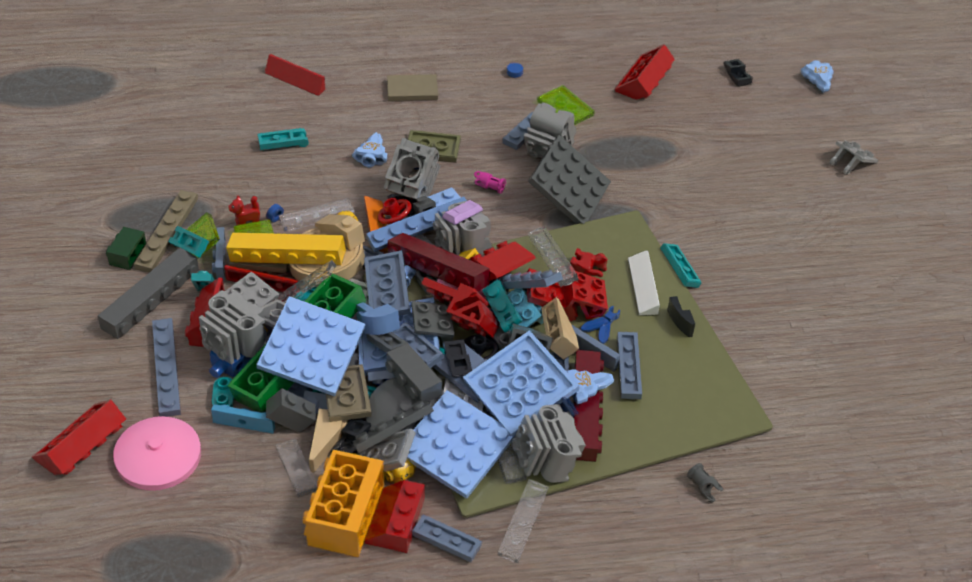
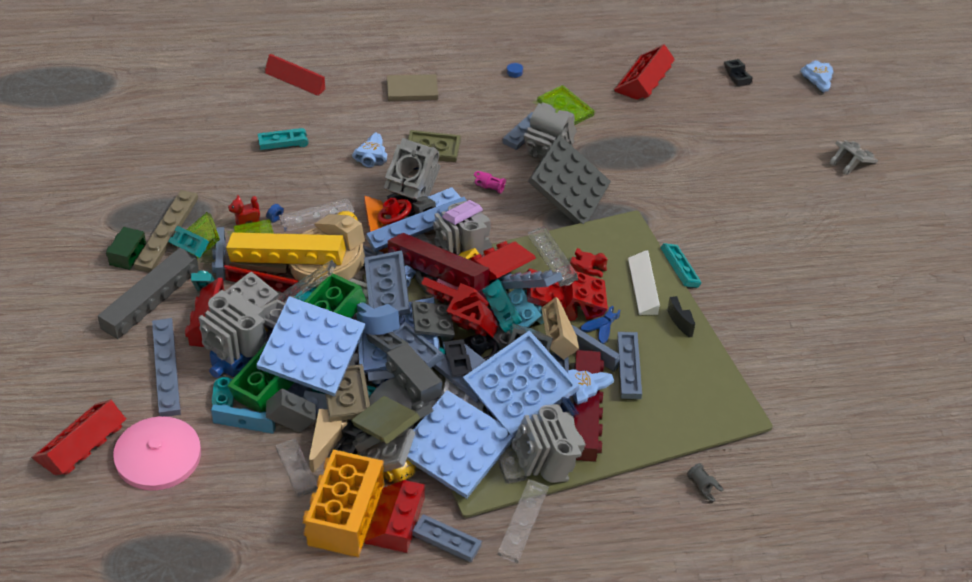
none -> olive tile [352,396,420,444]

